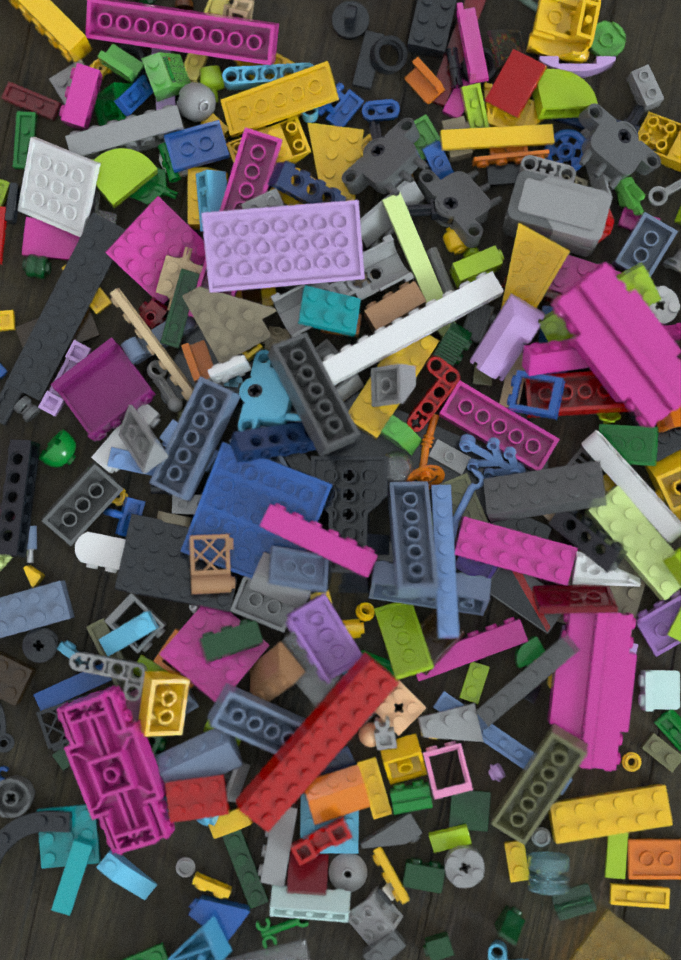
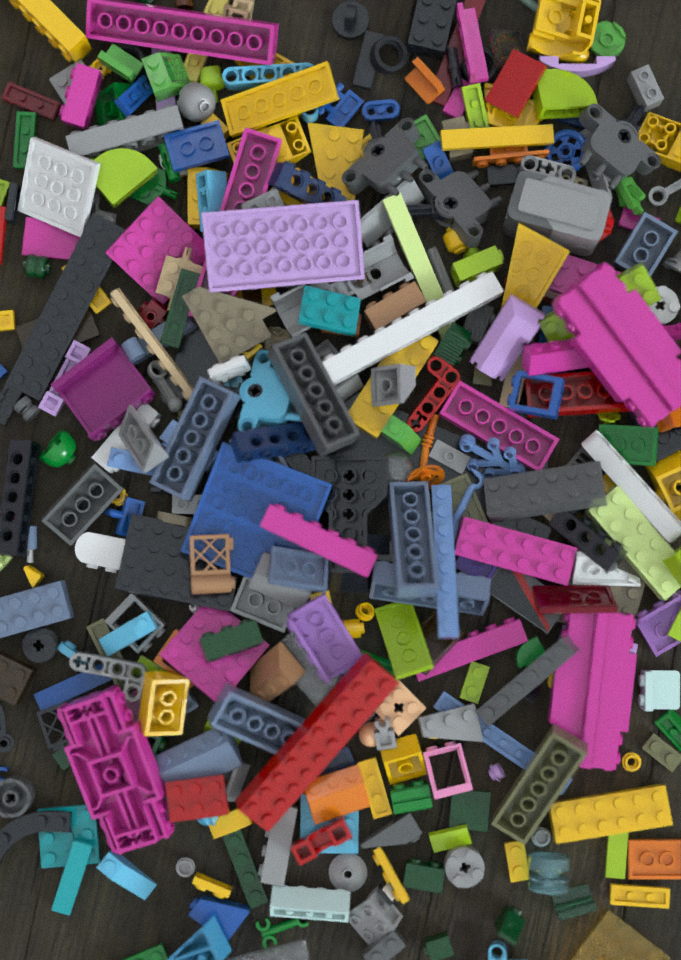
orange panel [181,340,213,383] -> none
dark red tile [287,852,328,896] -> none

